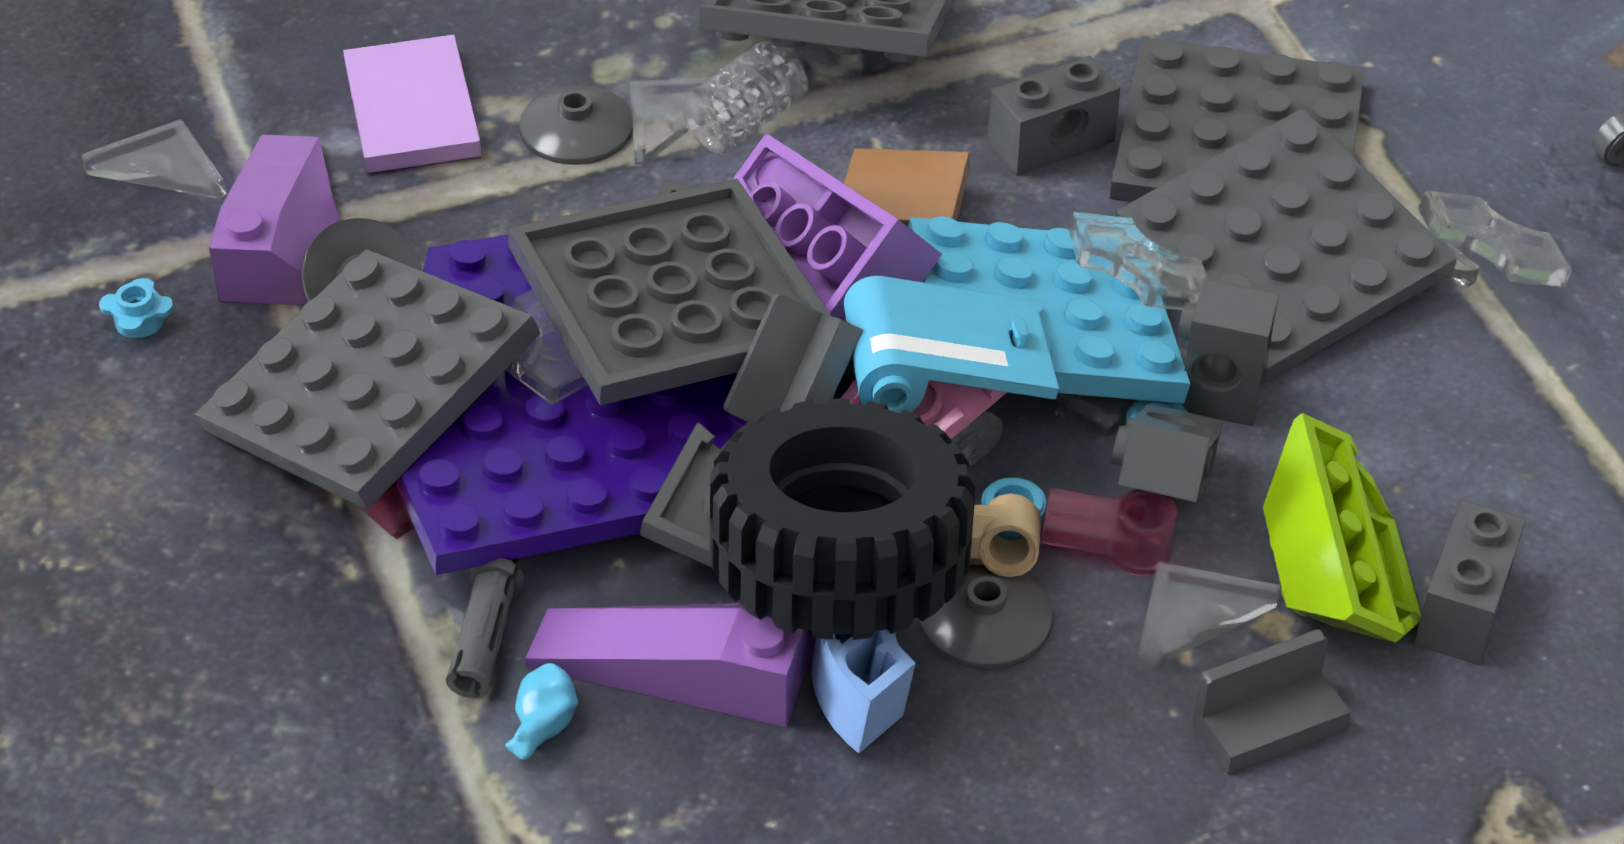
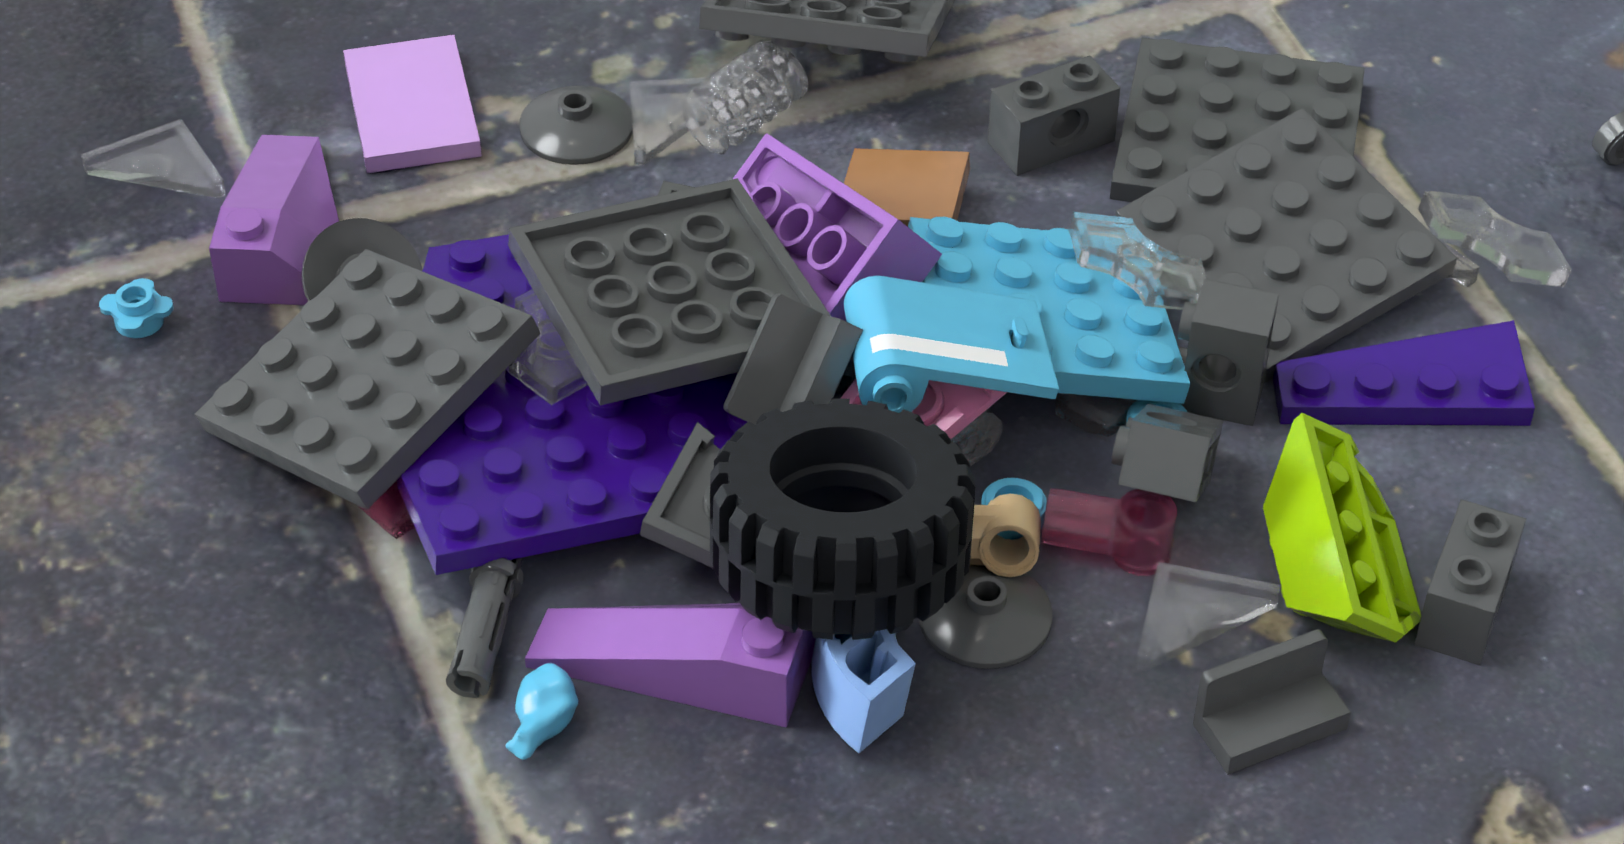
none -> dark purple wing [1273,320,1535,426]

